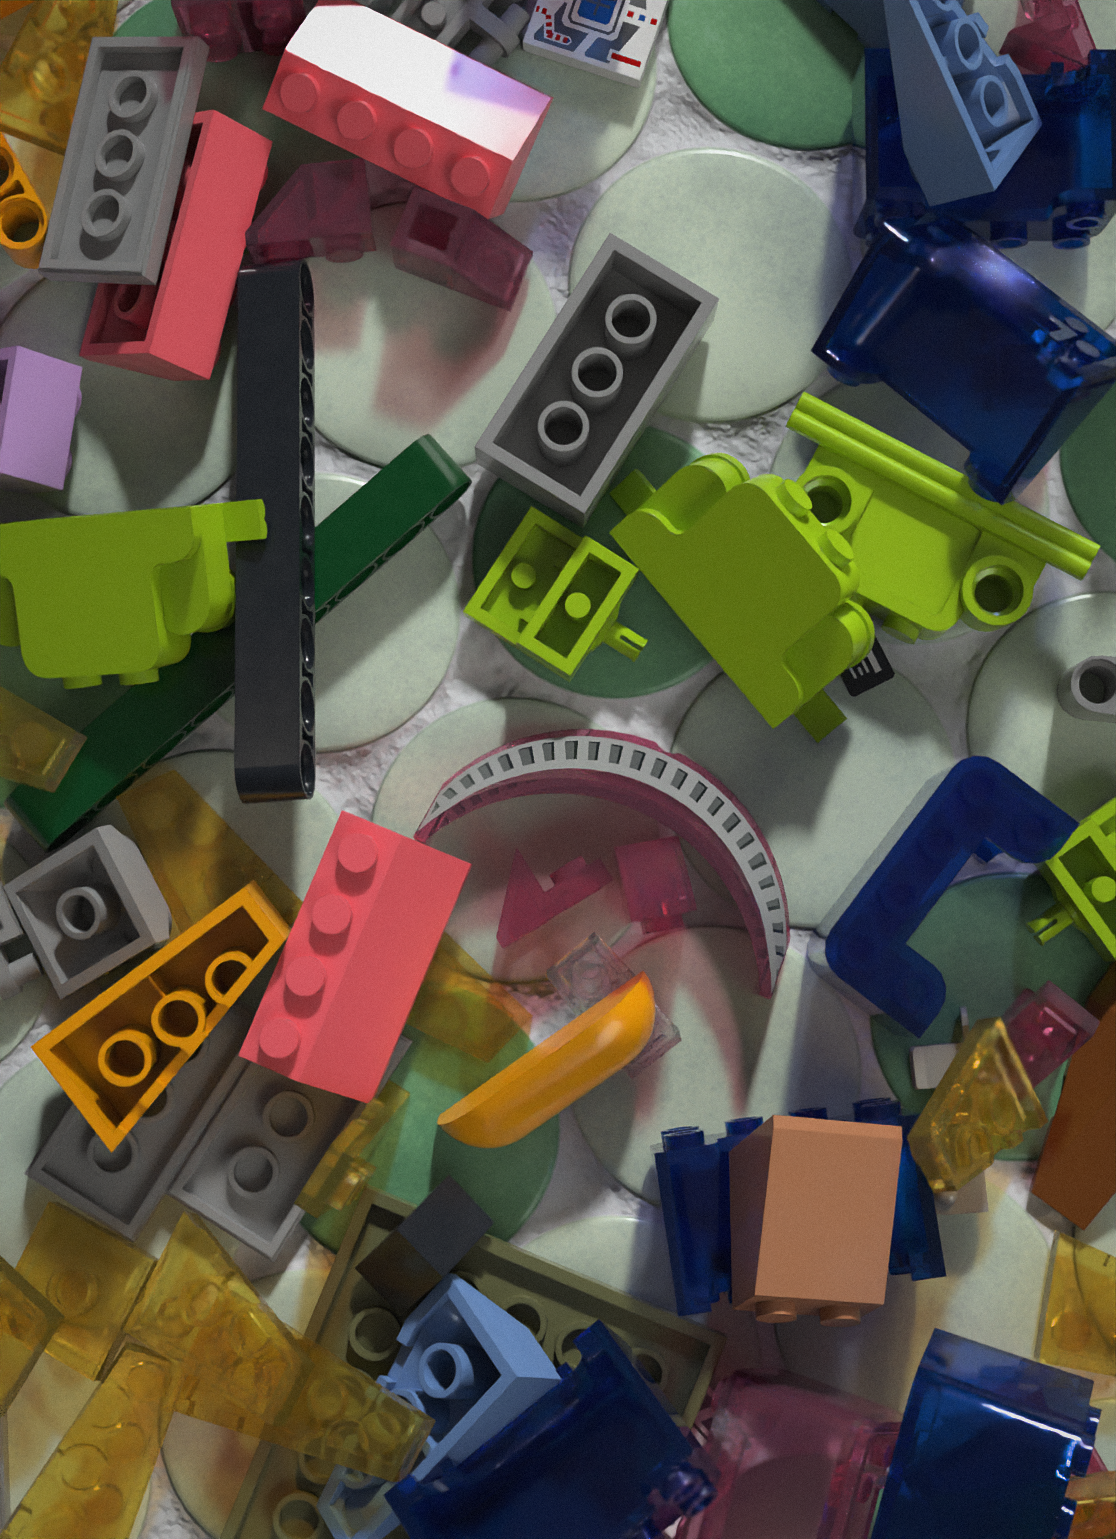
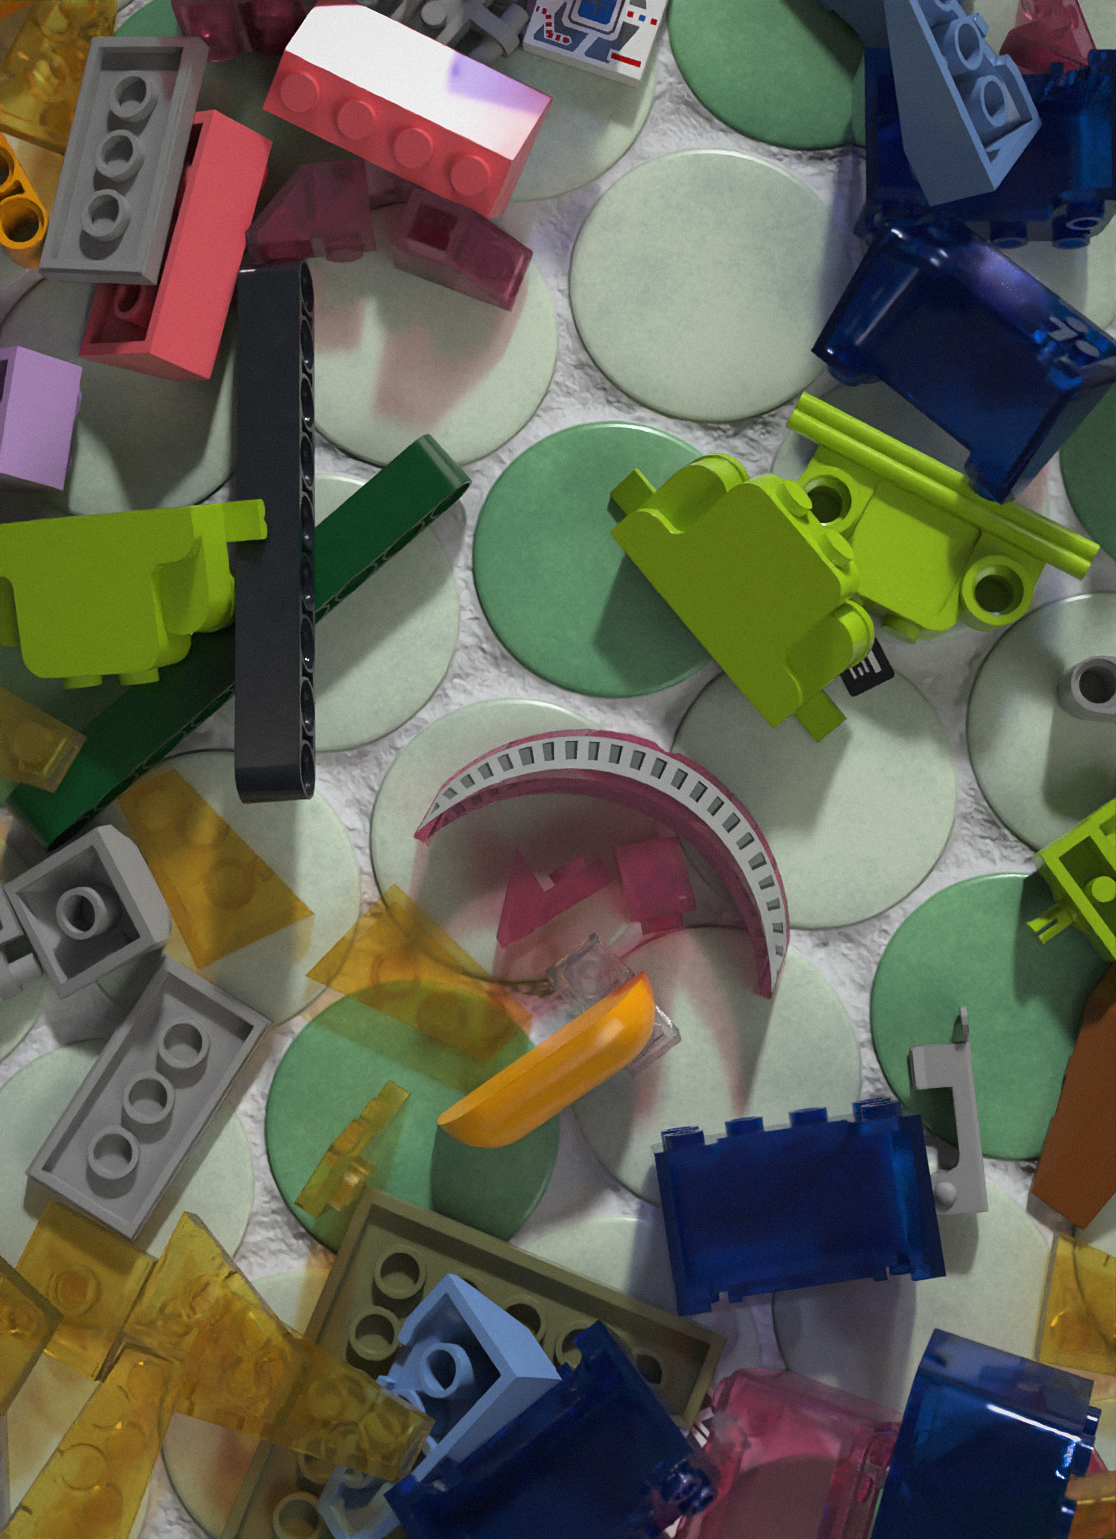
light orange wedge [31,880,291,1153] -> none
light grey tile [165,1033,413,1262] -> none
coral slope [238,810,473,1104] -> none
black slope [355,1174,495,1315] -> none
lime plate [463,506,648,683] -> none
light grey brick [475,233,719,528] -> none
nougat slope [729,1115,903,1327] -> none
clear blue windscreen [806,756,1080,1039] -> none
clear yellow wing [907,1016,1049,1193] -> none
clear pink slope [972,980,1100,1103] -> none

